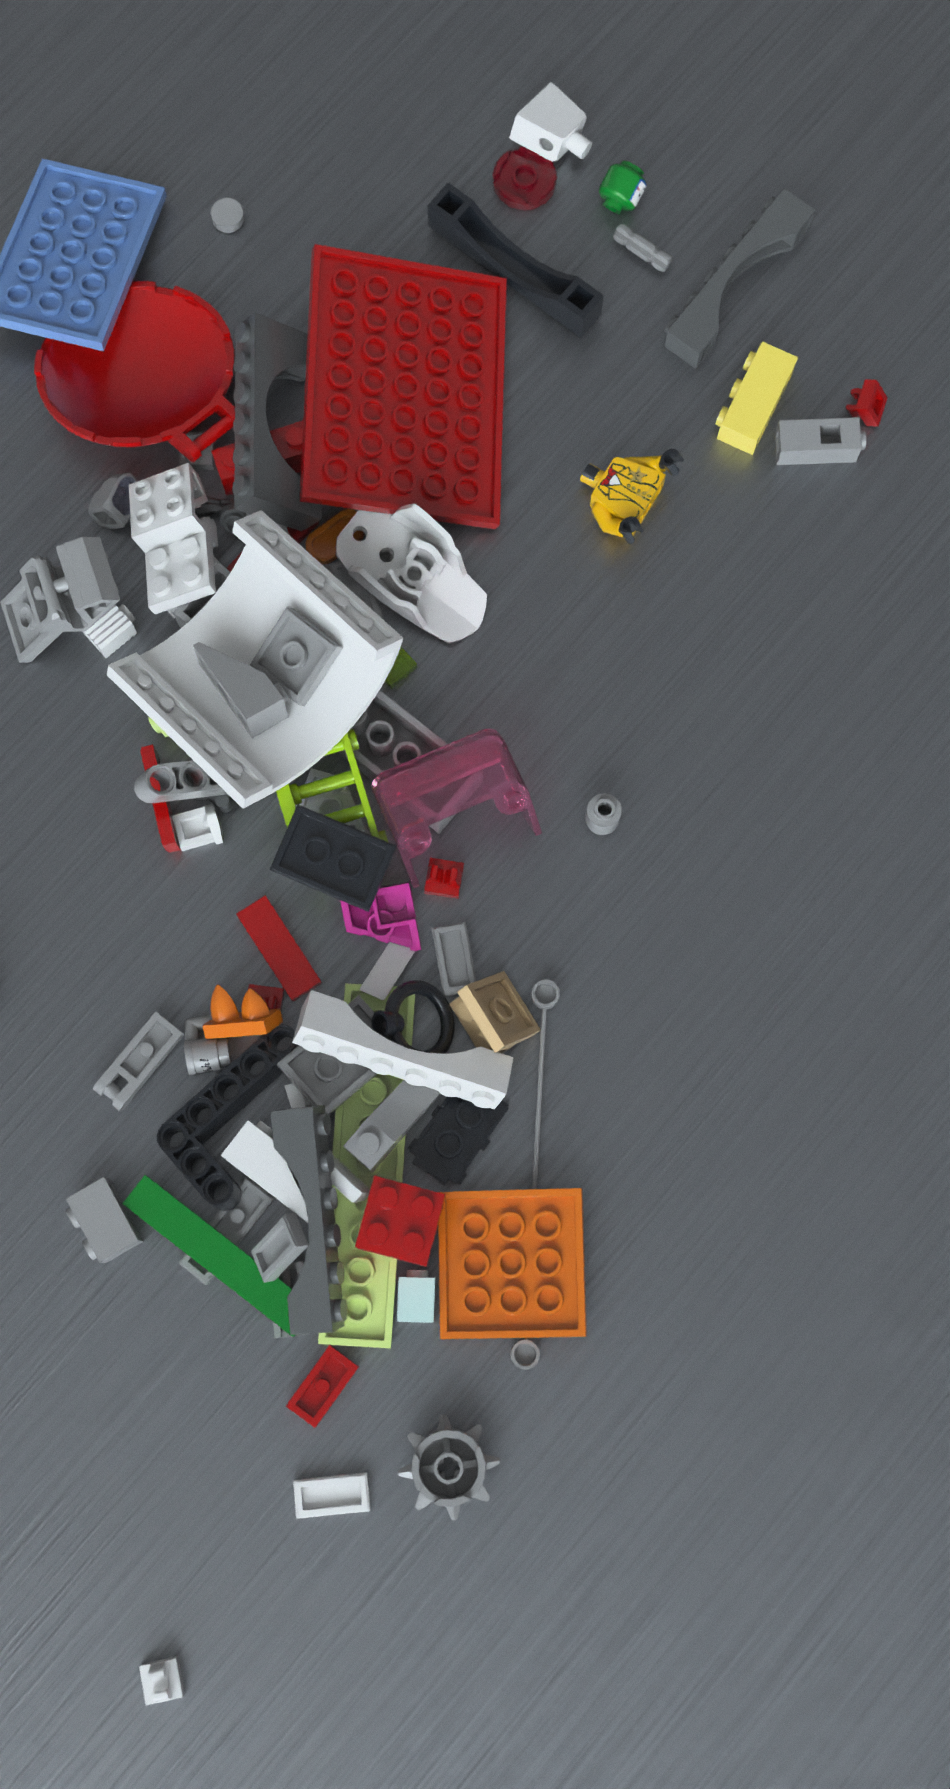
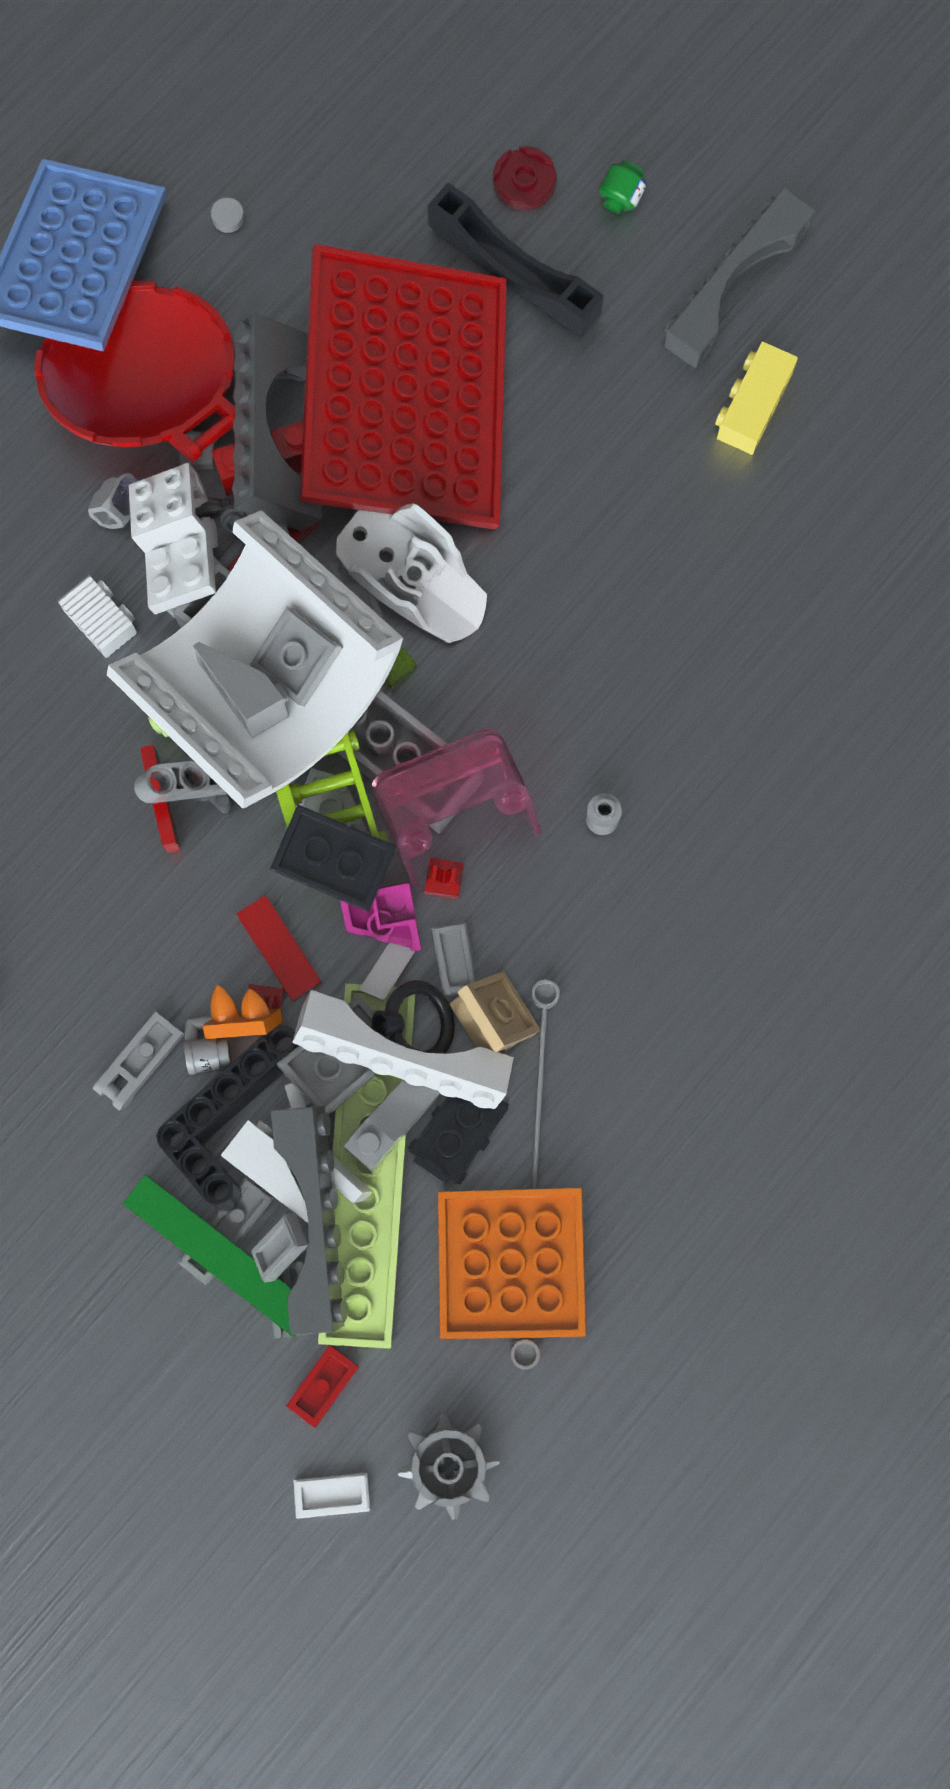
light grey piece [0,537,120,663] -> none
light grey brick [65,1177,144,1263] -> none
white tile [139,1656,185,1705] -> none
white tile [172,803,224,851] -> none
orange tile [305,509,365,565] -> none
red brick [355,1175,446,1267] -> none
light aqua brick [397,1270,436,1323] -> none
white torso [509,82,593,162] -> none
yellow torso [580,449,684,544] -> none
light grey axle [613,224,672,271] -> none
light grey brick [774,417,866,465] -> none
red tile [845,379,888,427] -> none

